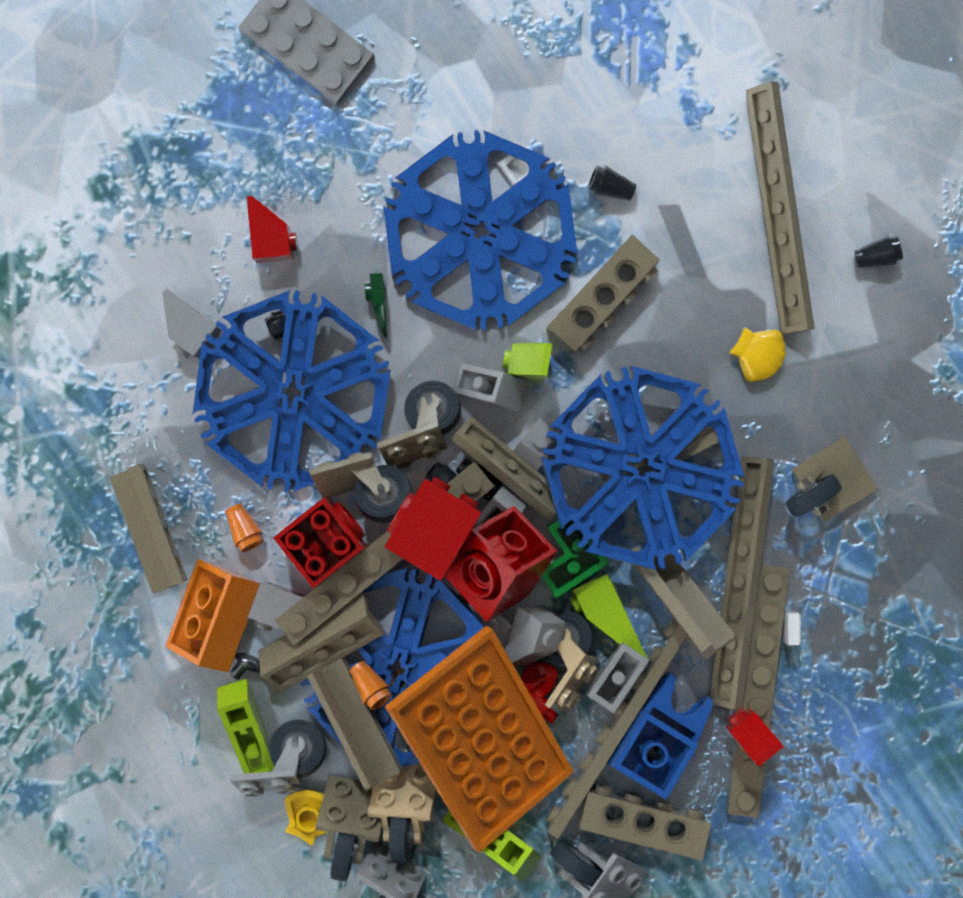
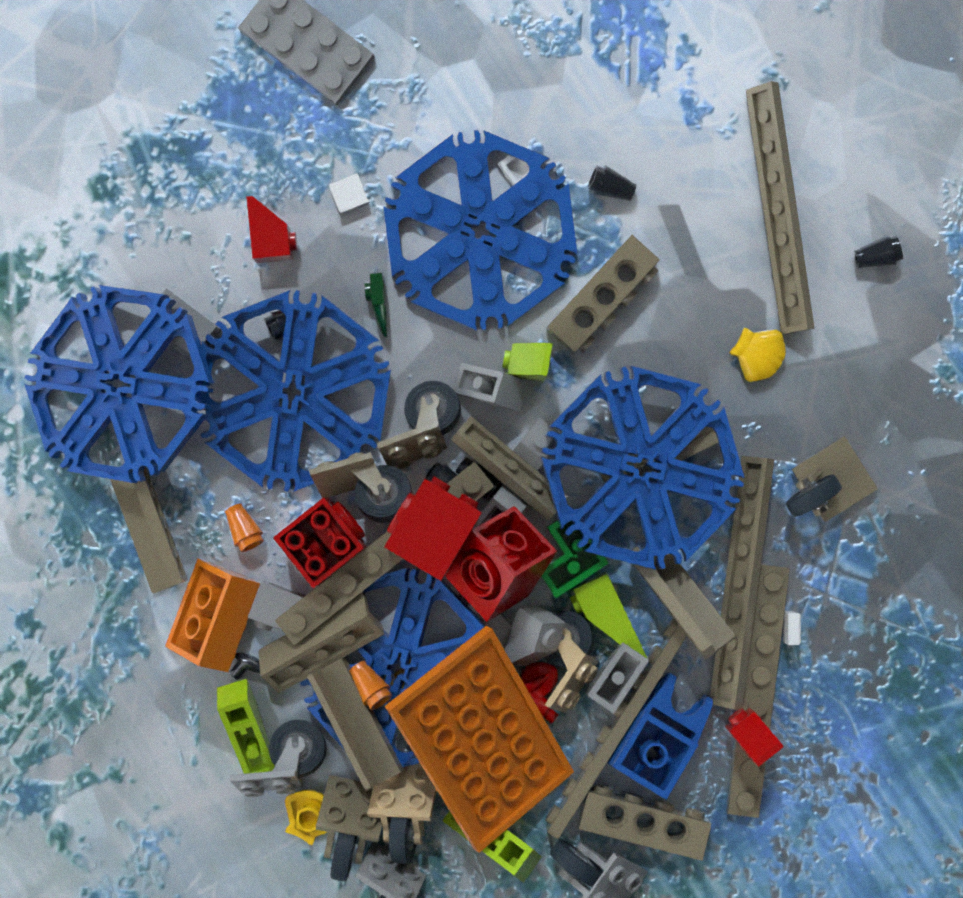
none -> blue plate [24,285,214,483]
none -> white tile [328,173,369,215]

